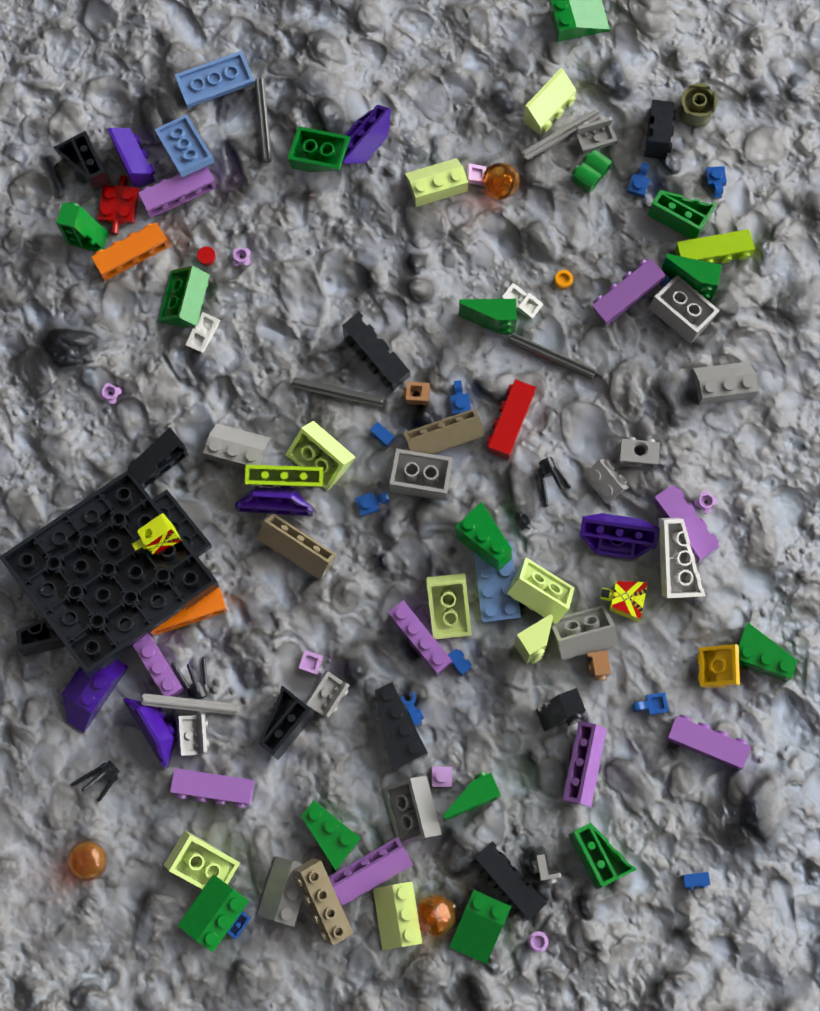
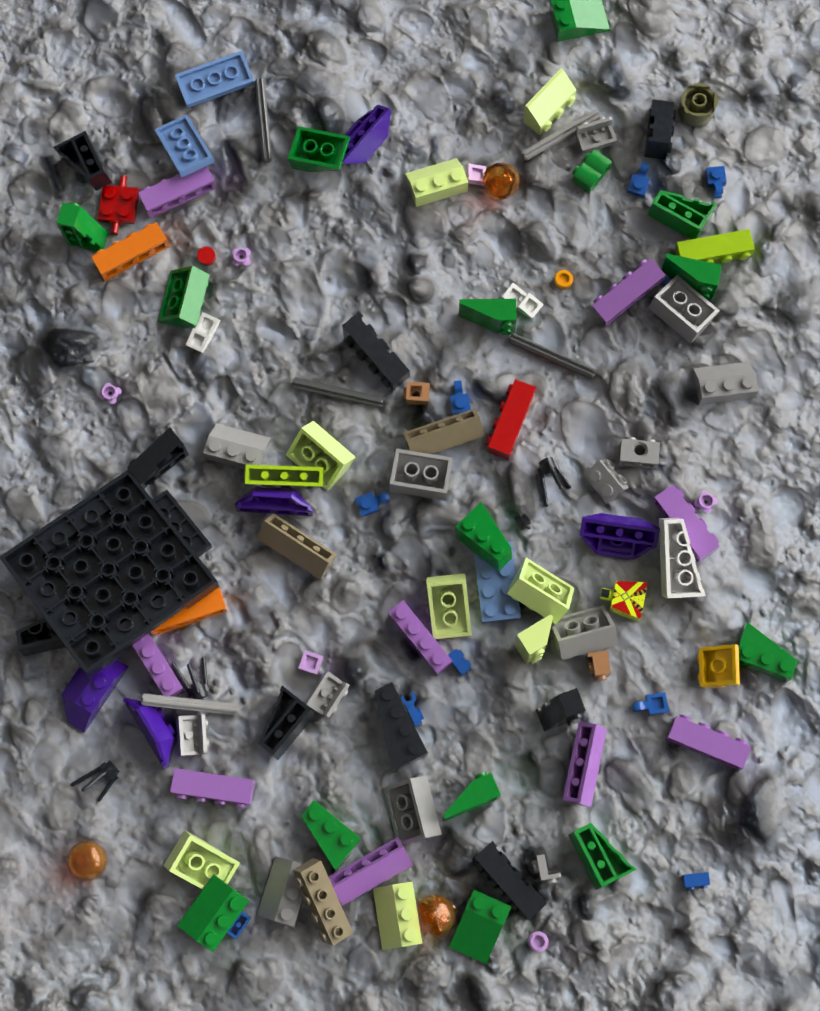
dark purple slope [107,128,156,189] -> none
neon yellow torso [132,513,182,554] -> none
blue piece [370,422,395,448] -> none
lavender plate [432,767,452,788] -> none

